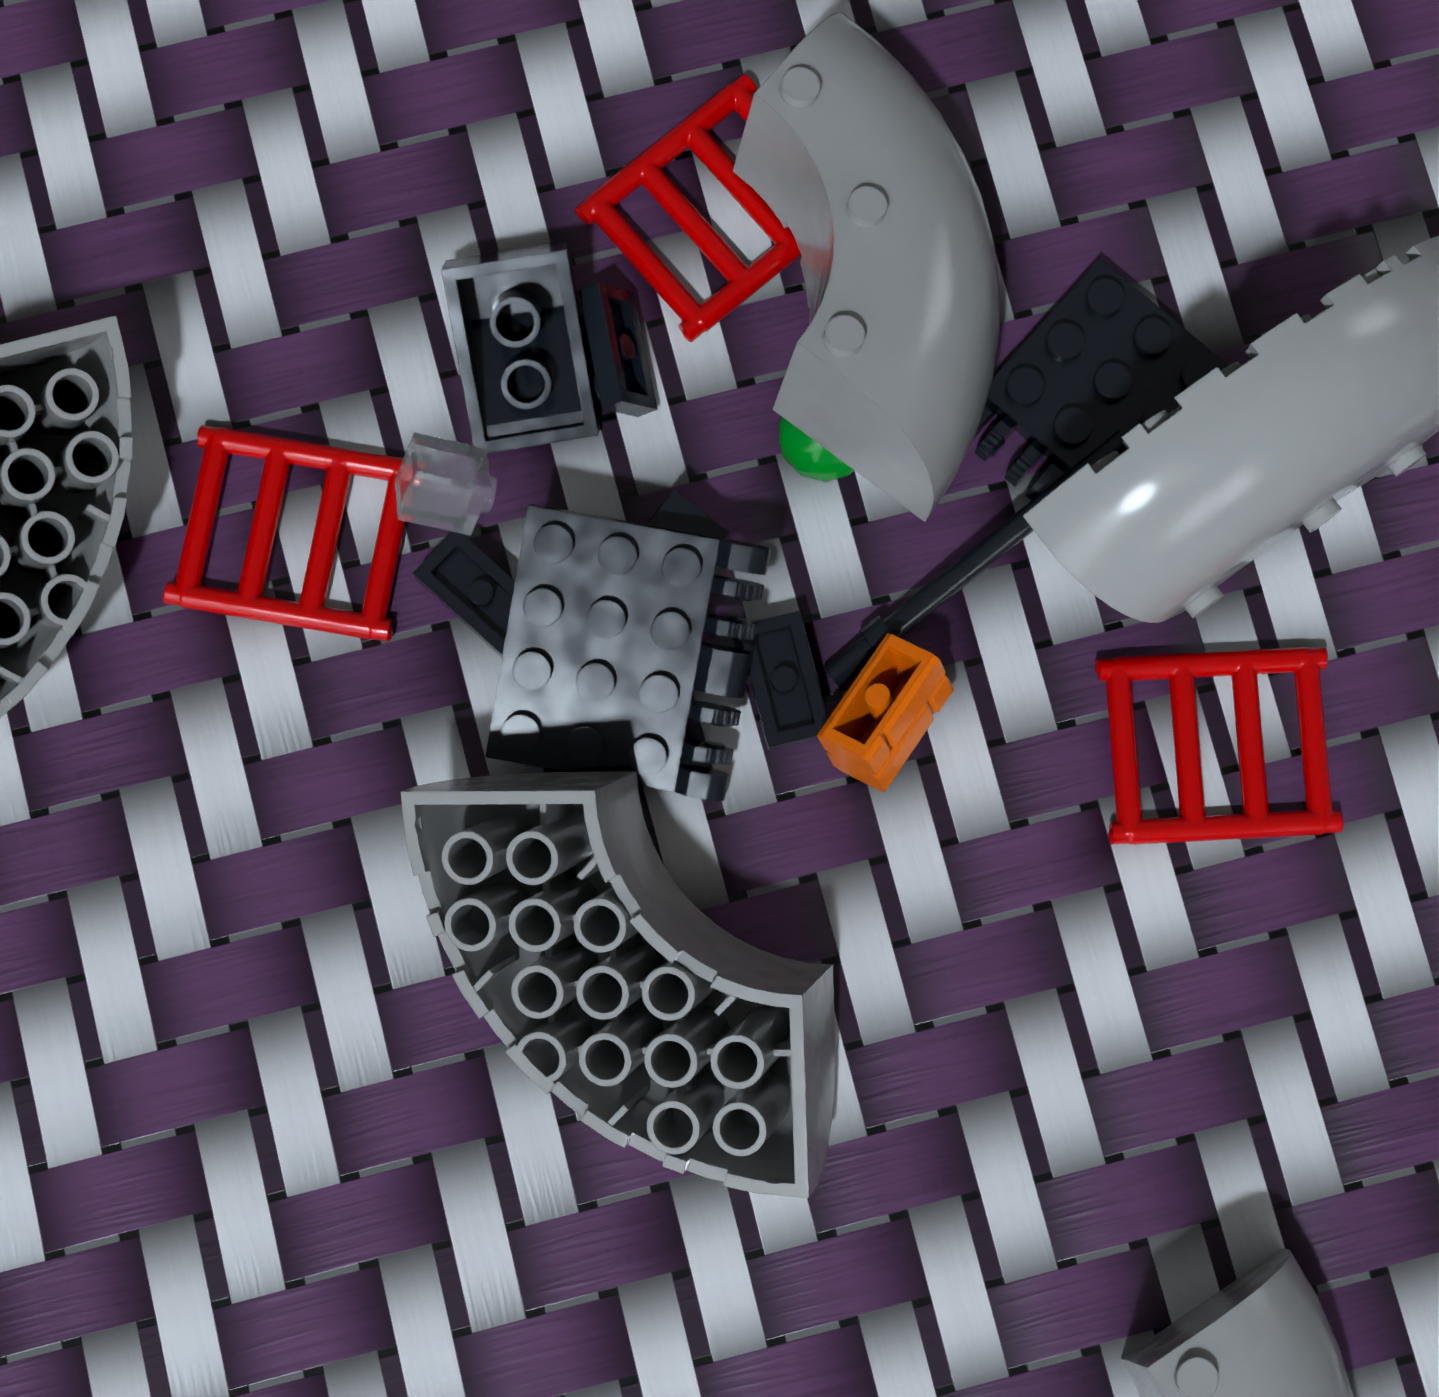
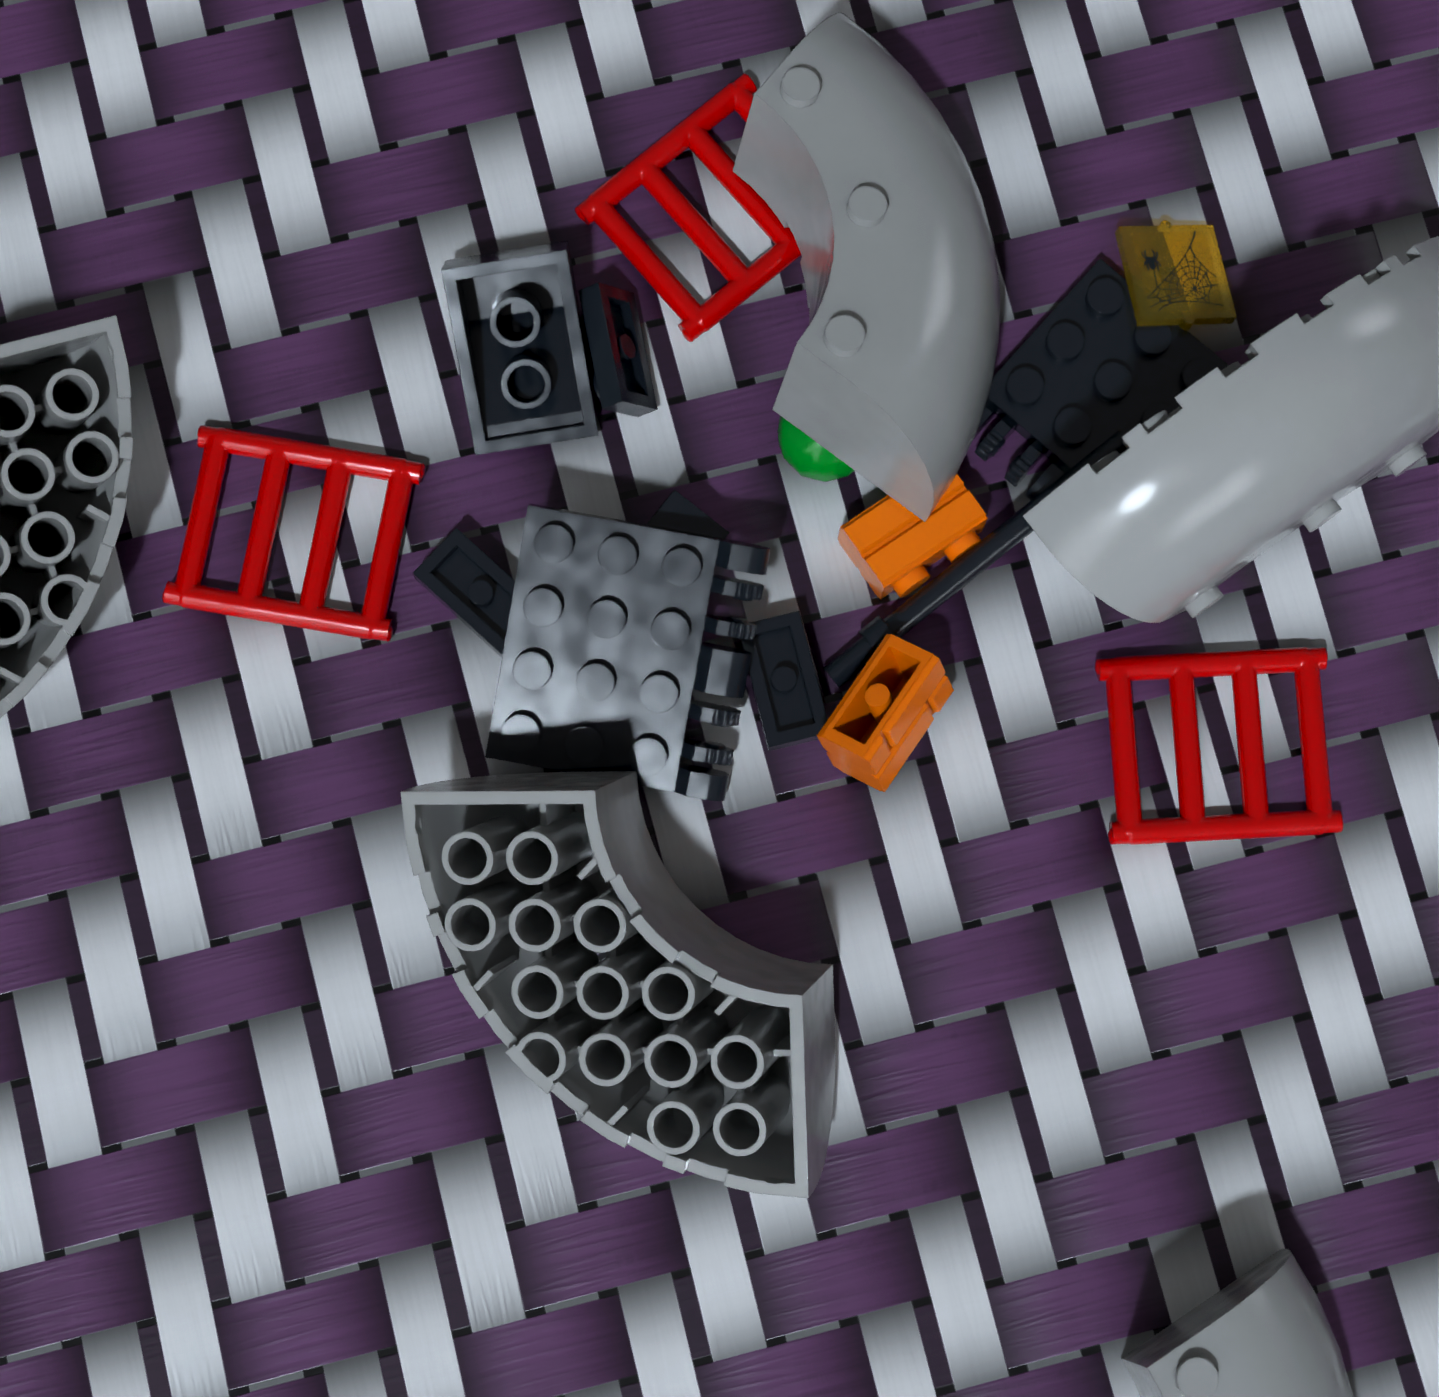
clear brick [395,432,497,536] -> none
none -> orange brick [838,474,988,600]
none -> clear yellow piece [1115,220,1237,330]

